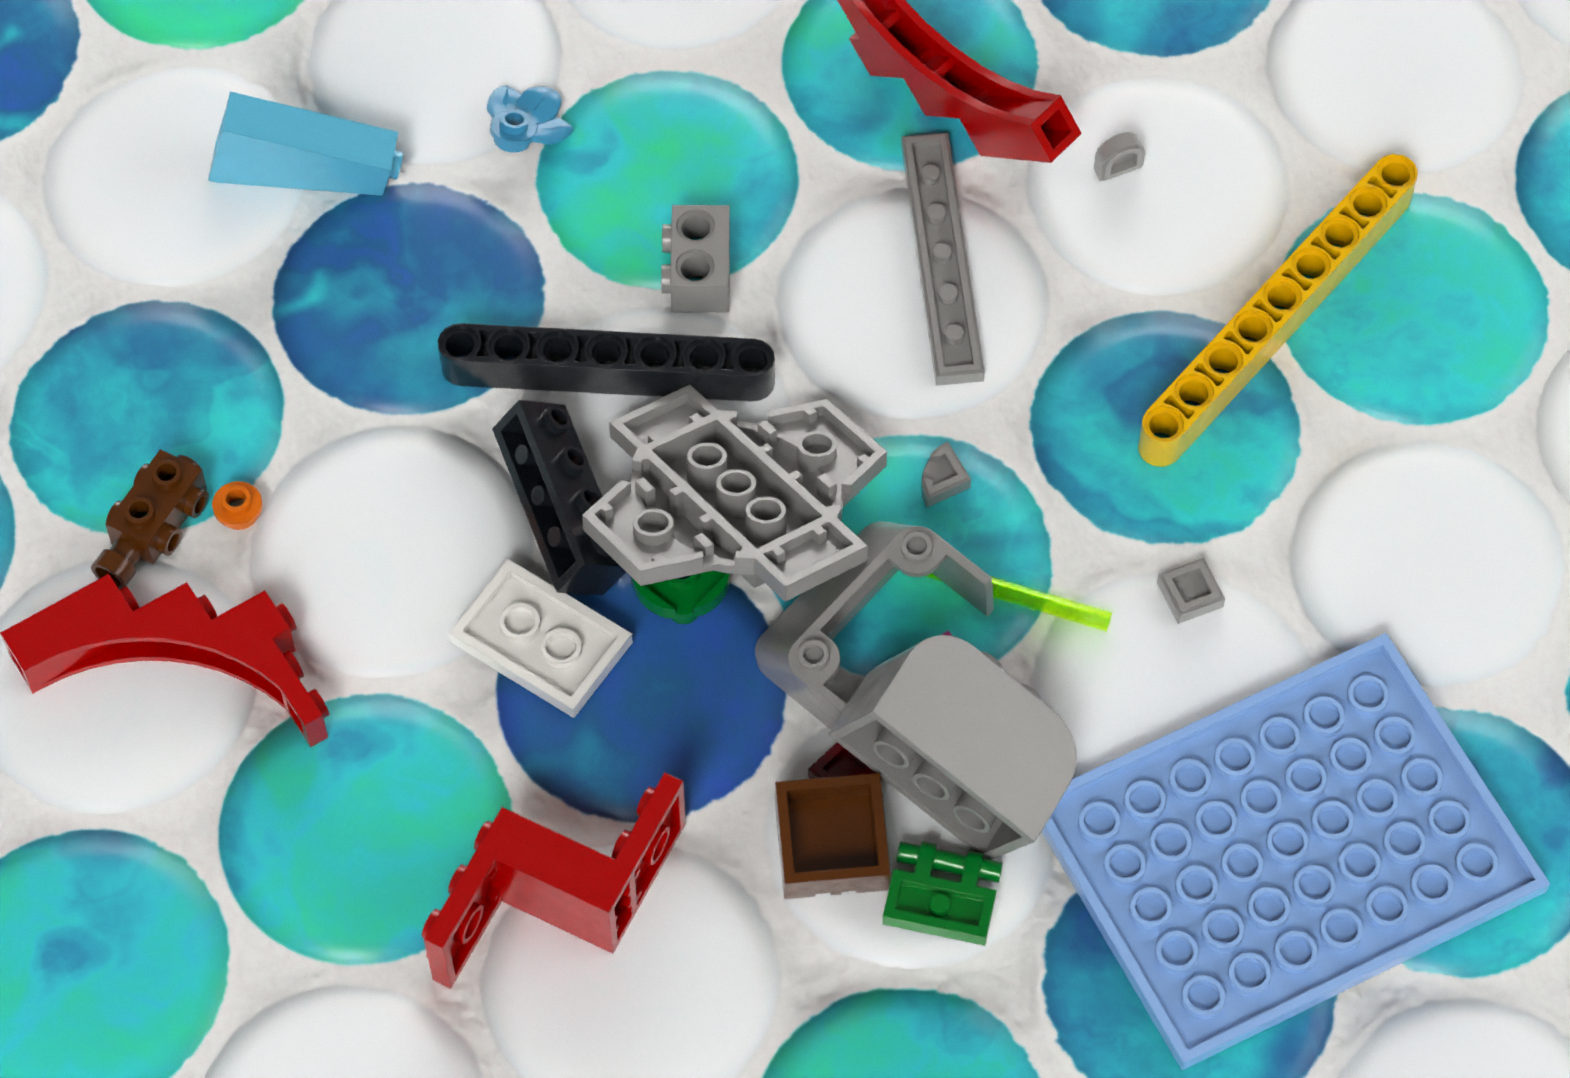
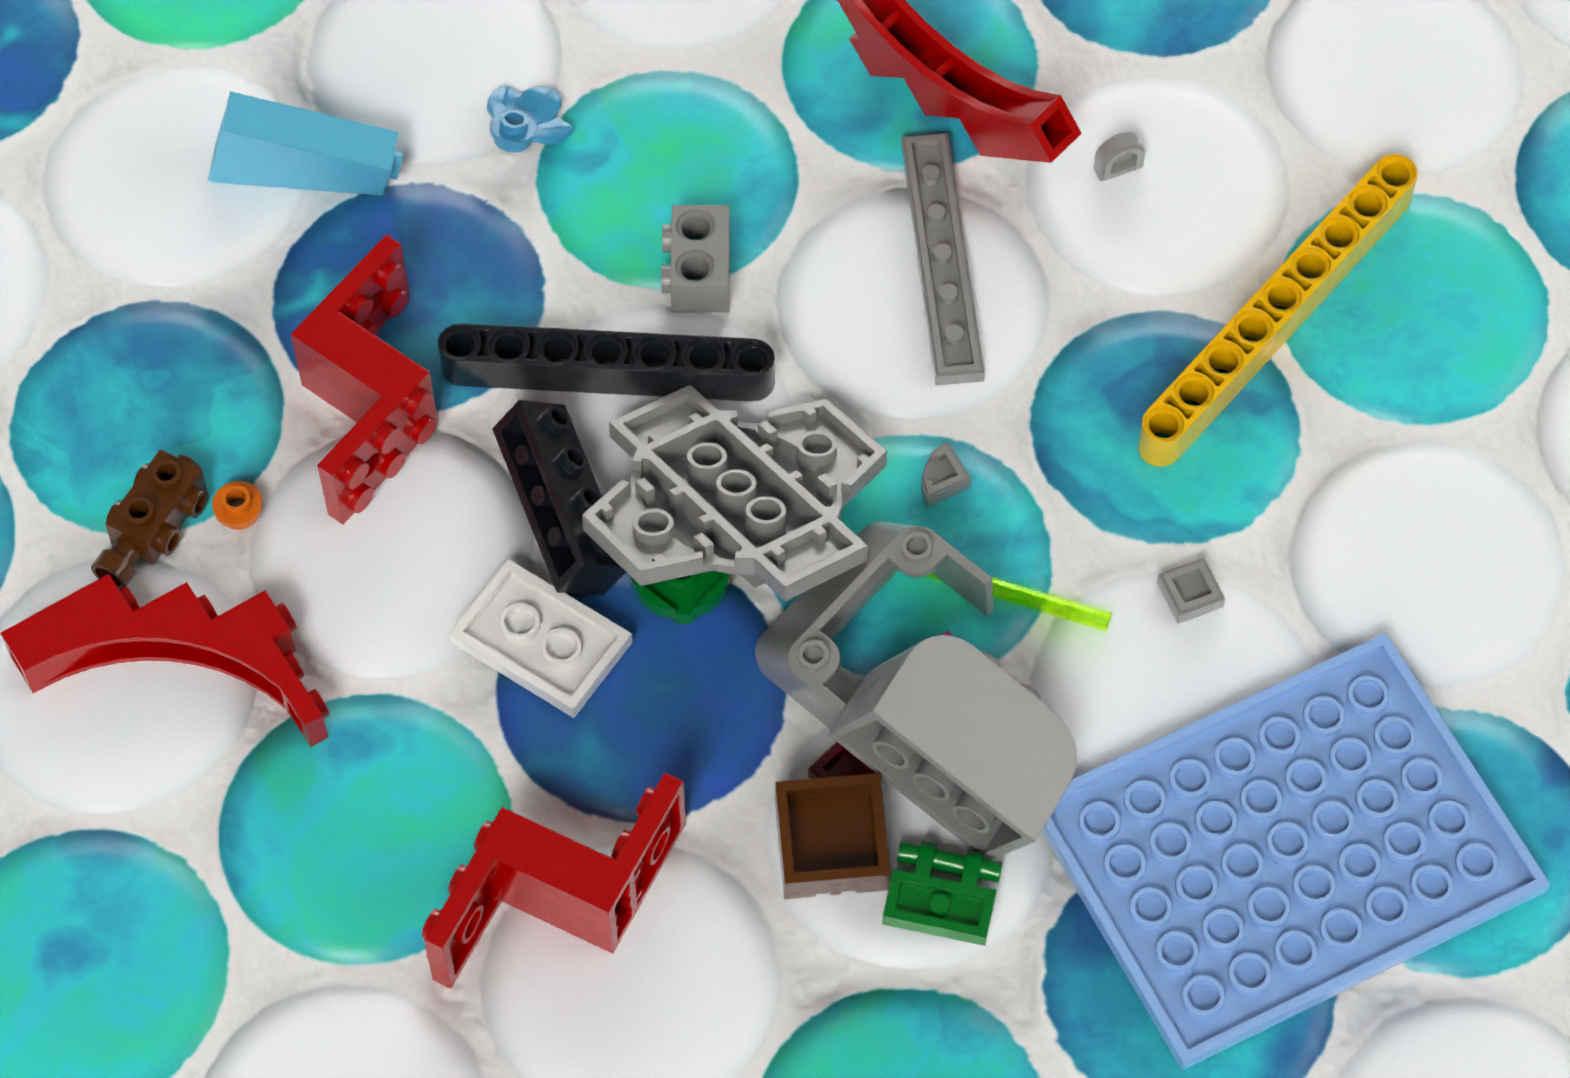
none -> red bracket [291,234,438,525]

